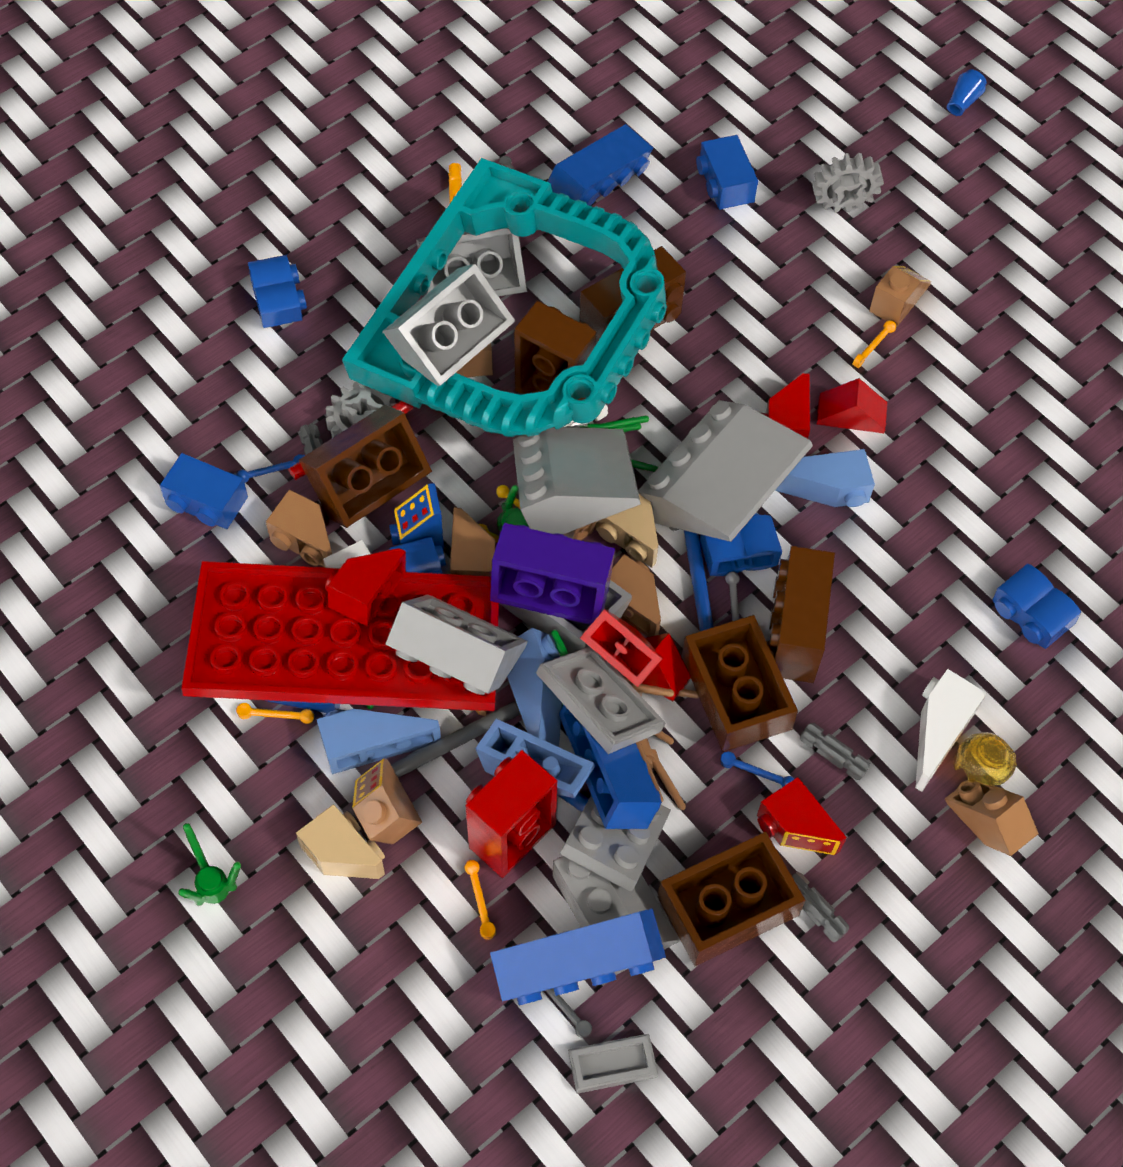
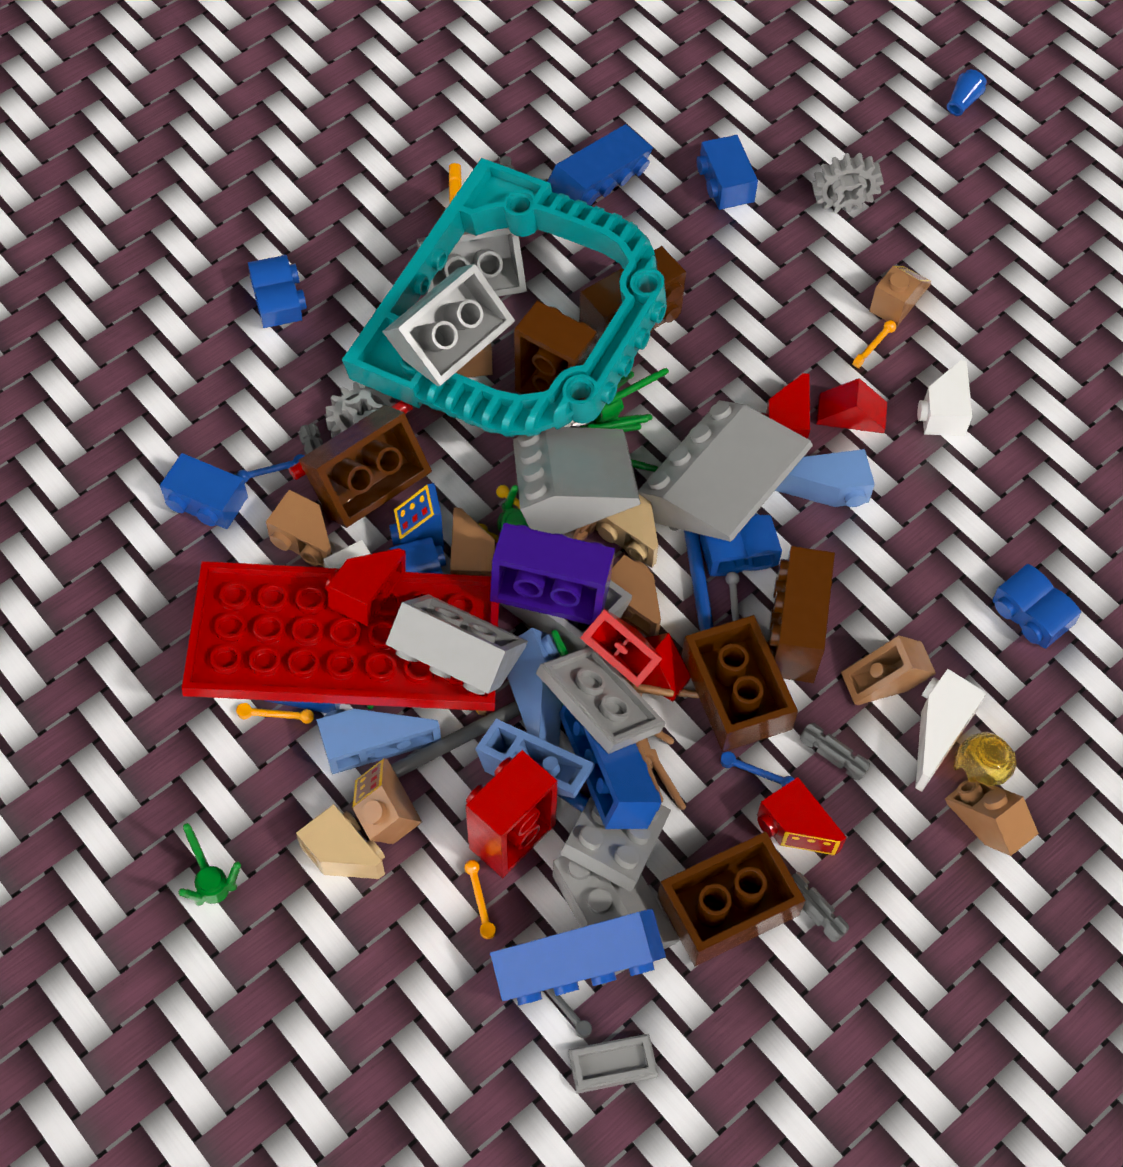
none -> green plant [593,368,669,424]
none -> medium nougat slope [841,636,936,705]
none -> white slope [917,360,972,436]

